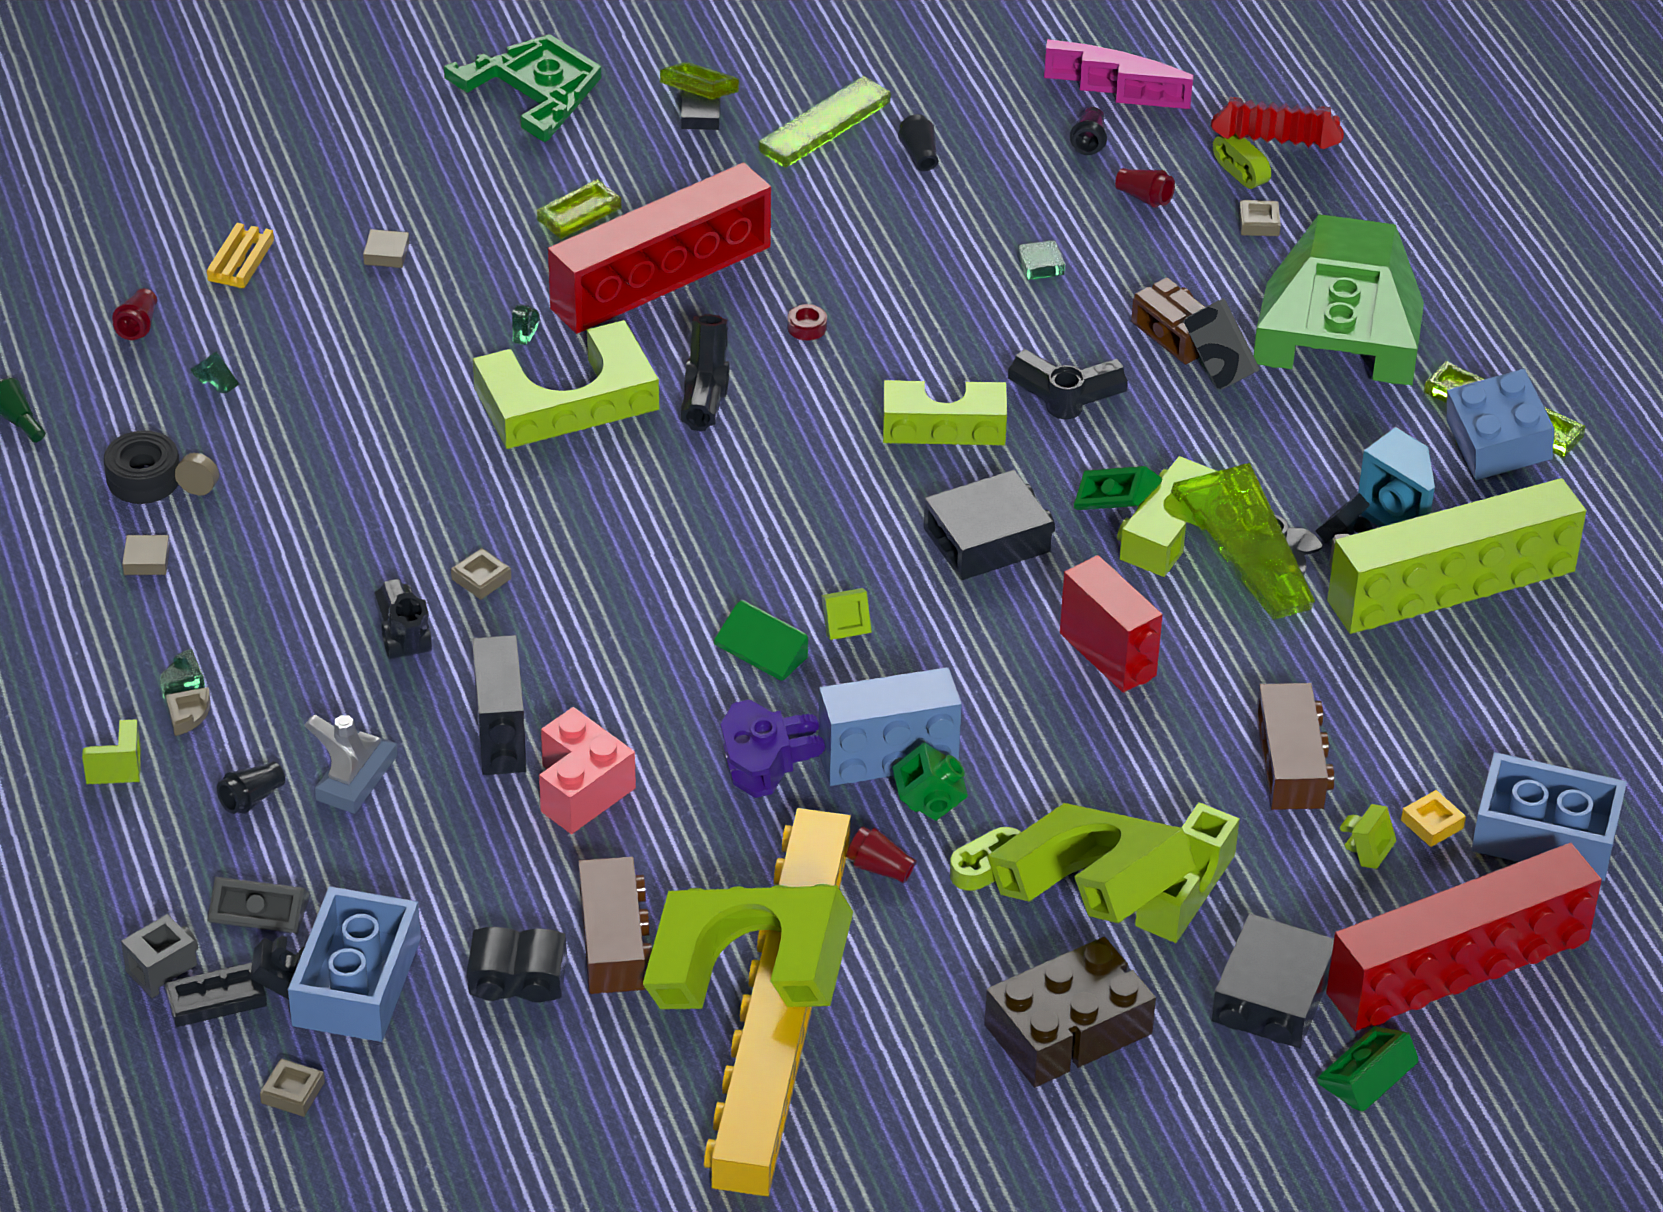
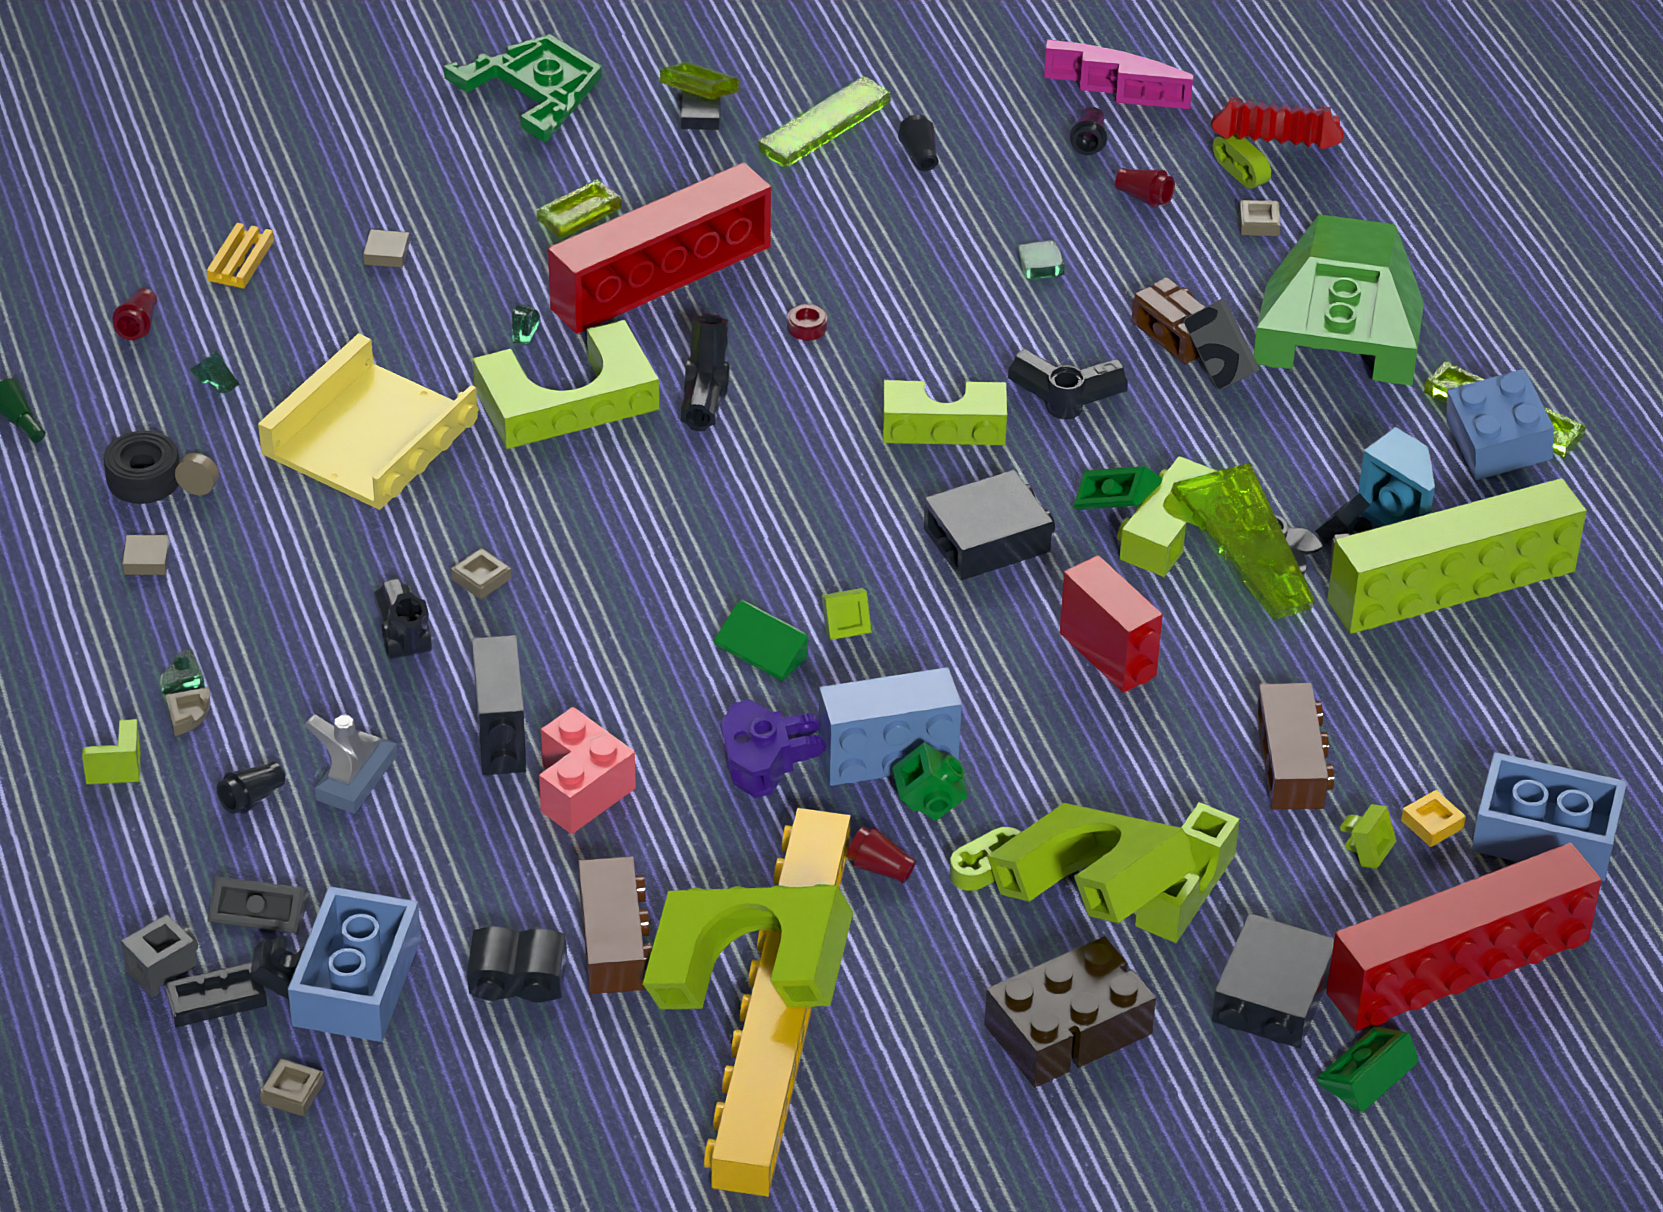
none -> light yellow panel [258,333,479,510]

